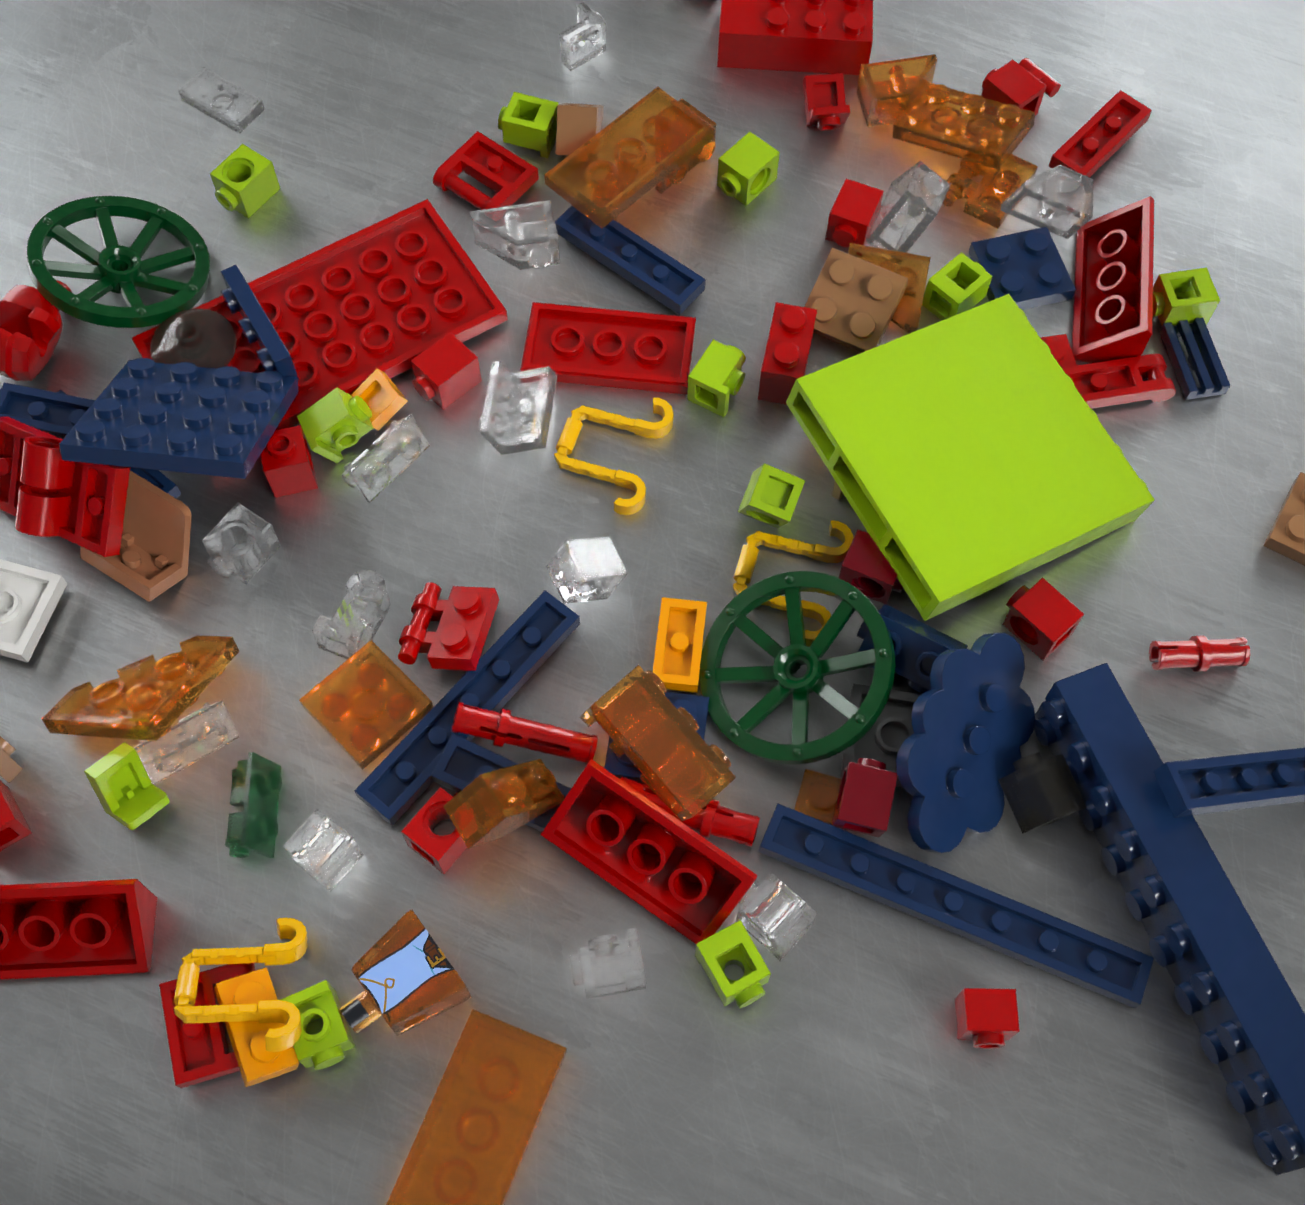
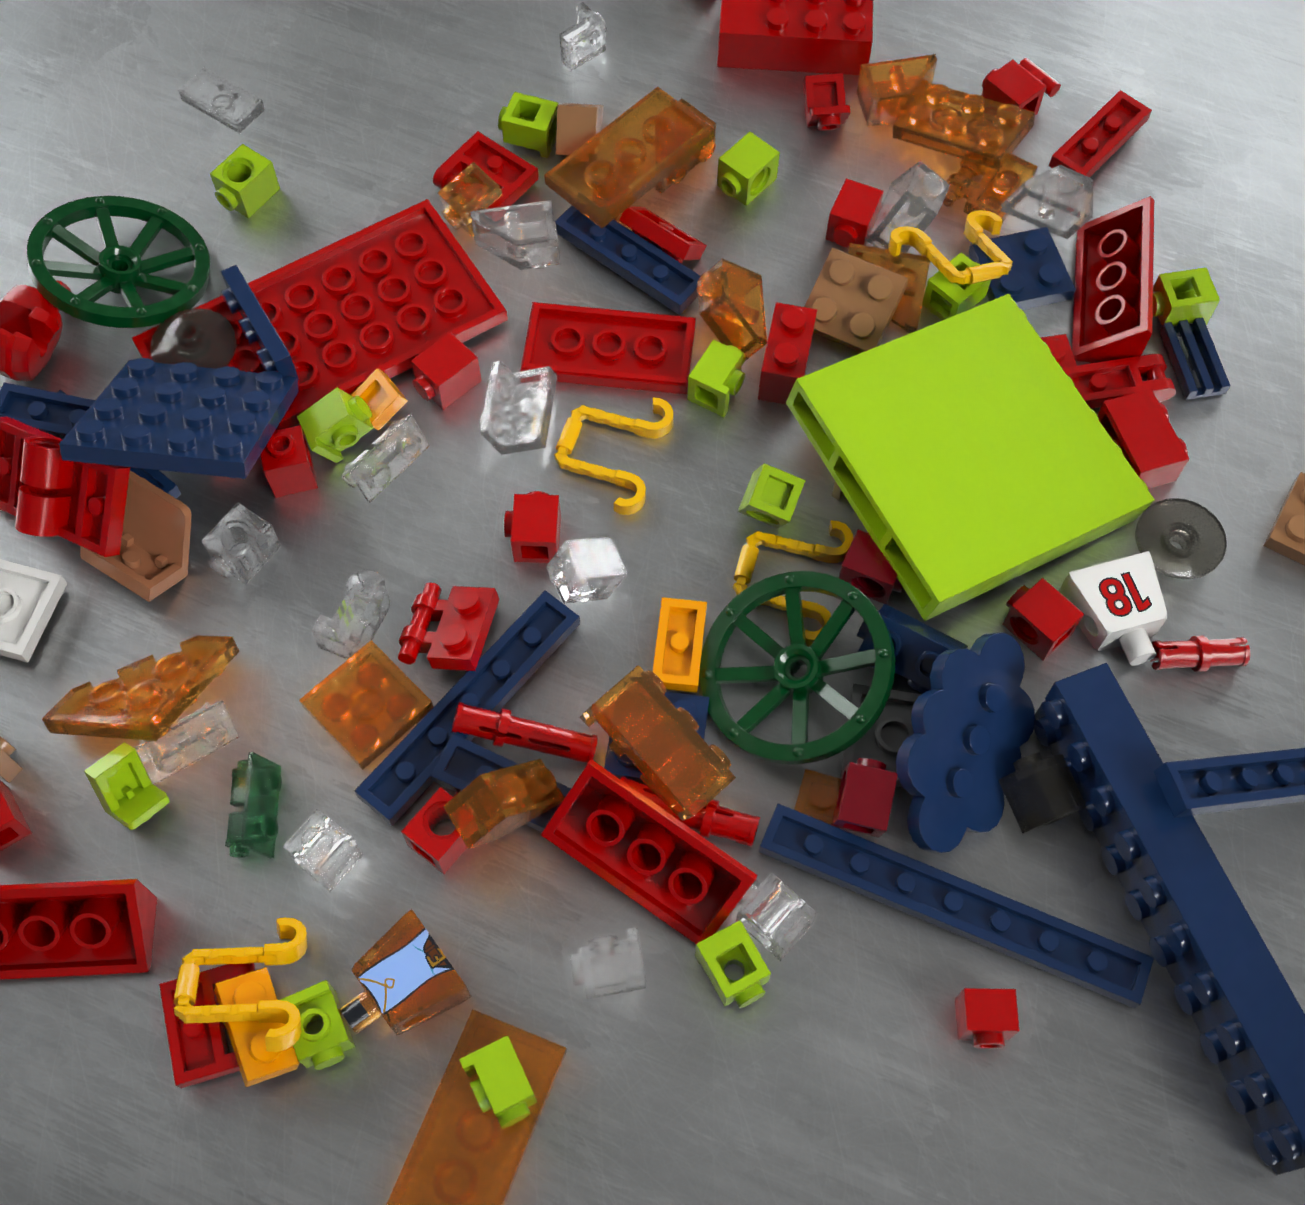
none -> clear orange bracket [438,162,503,237]
none -> lime brick [459,1035,537,1128]
none -> red brick [504,491,561,563]
none -> red plate [619,206,707,263]
none -> clear orange slope [697,258,767,360]
none -> yellow piece [888,210,1013,285]
none -> white torso [1059,551,1167,666]
none -> red brick [1097,388,1189,489]
none -> clear smoke dish [1135,498,1227,579]

